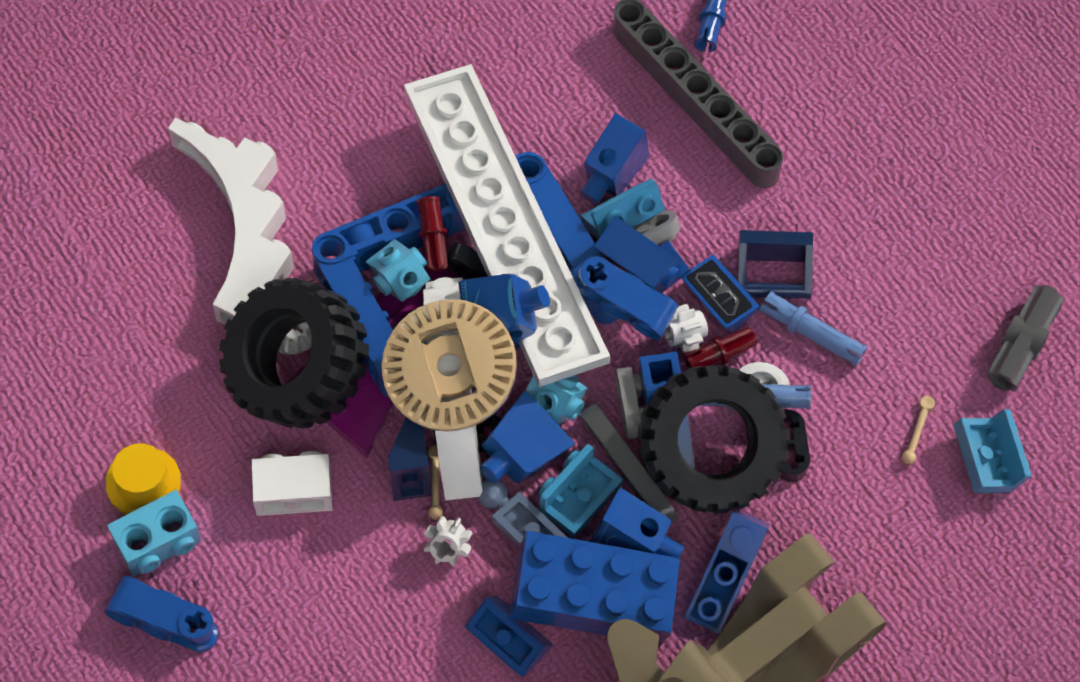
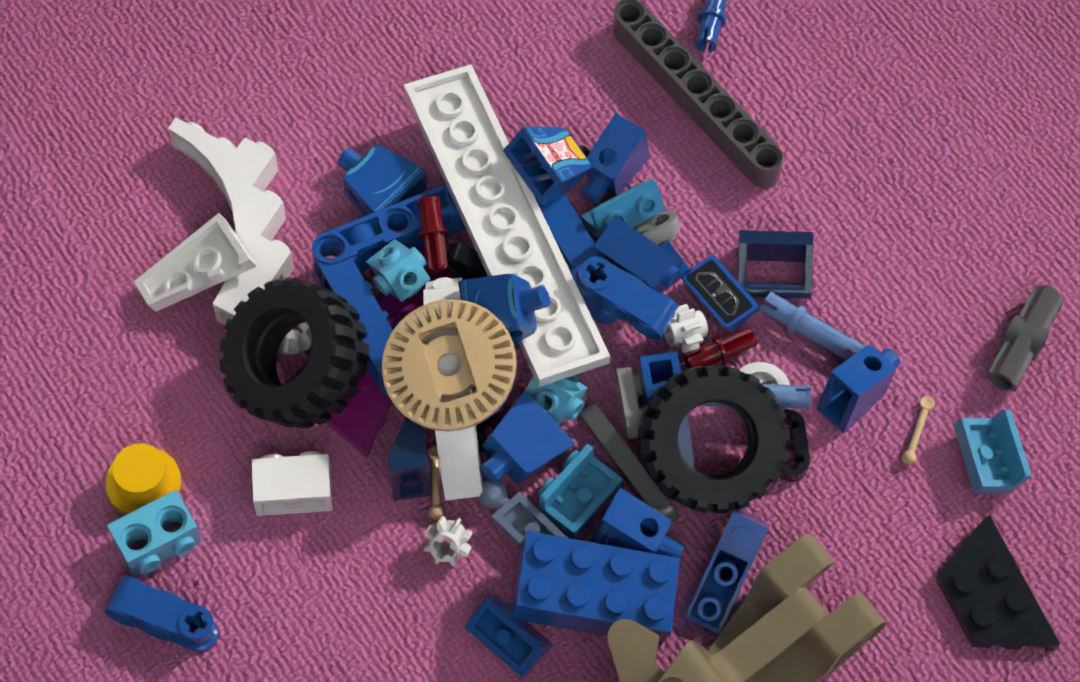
none -> white wing [134,213,257,312]
none -> blue torso [337,145,427,216]
none -> blue torso [503,127,591,205]
none -> blue torso [816,345,900,433]
none -> black wing [936,515,1060,651]

